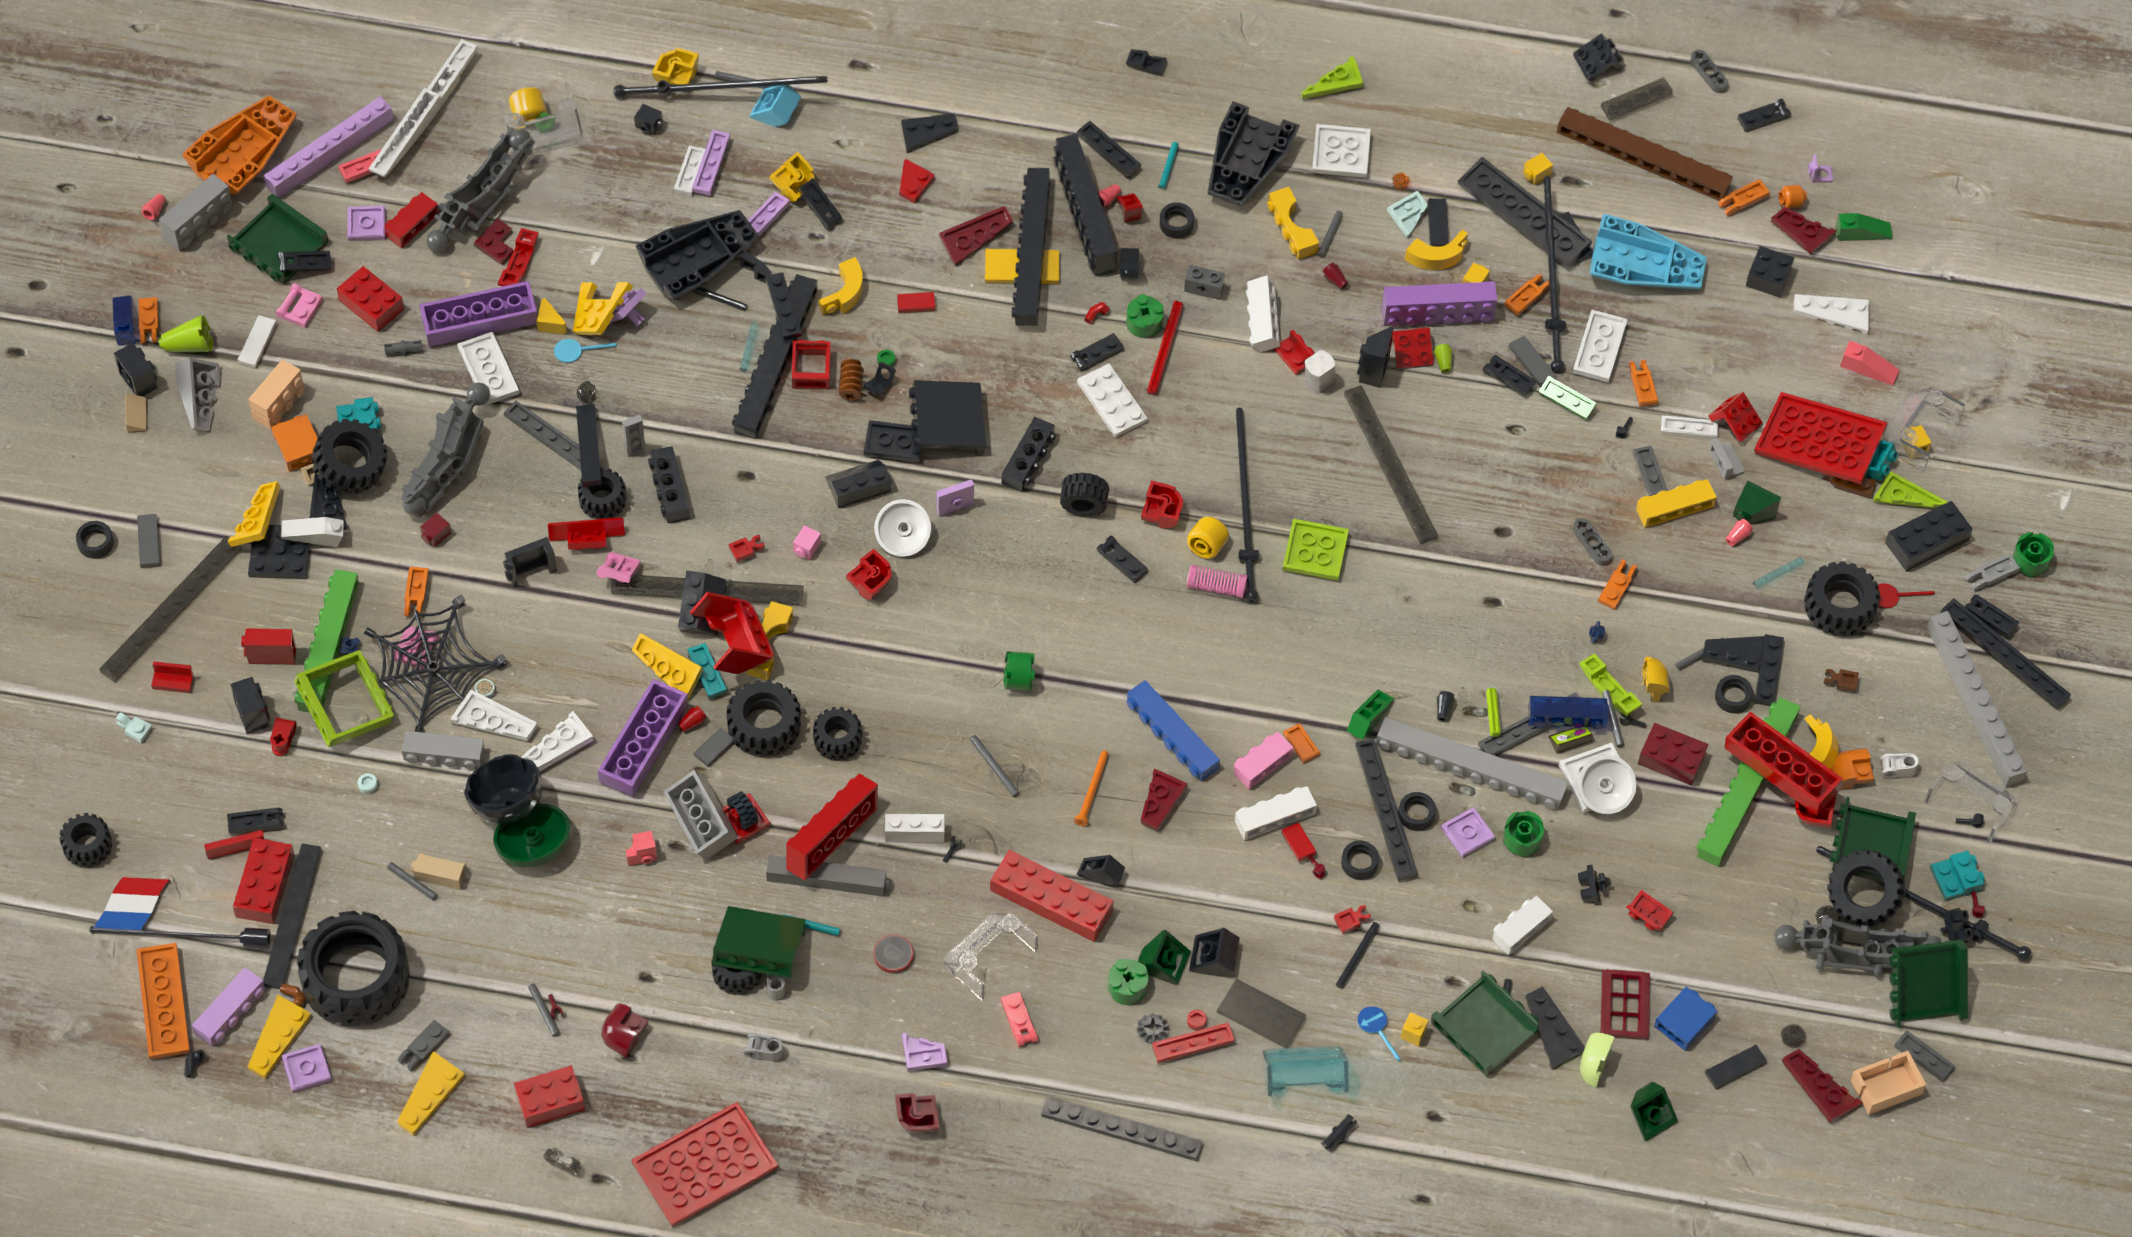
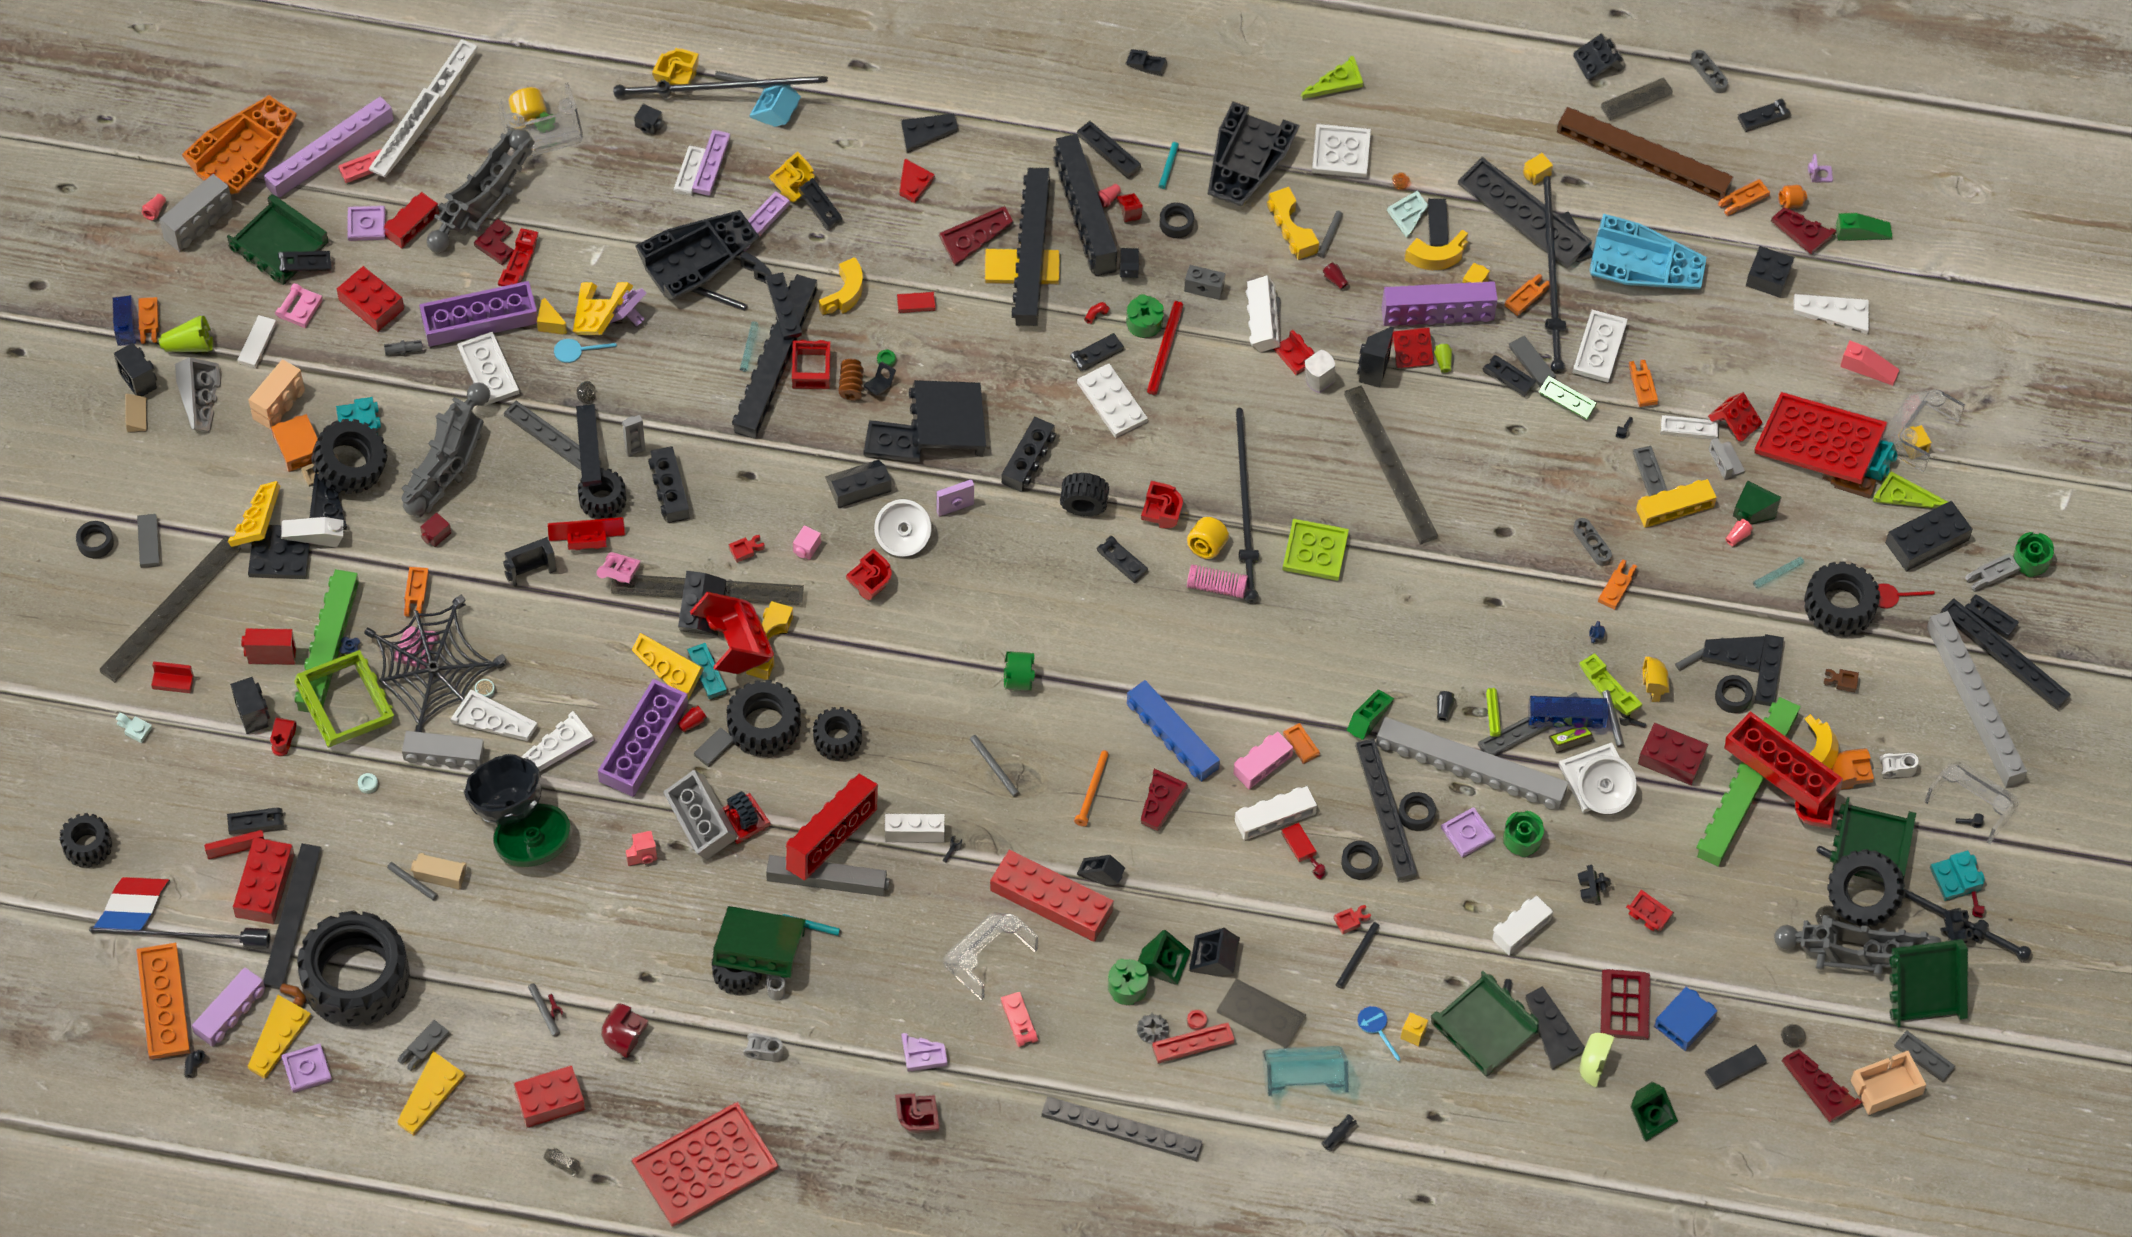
tile [874,935,913,973] -> none

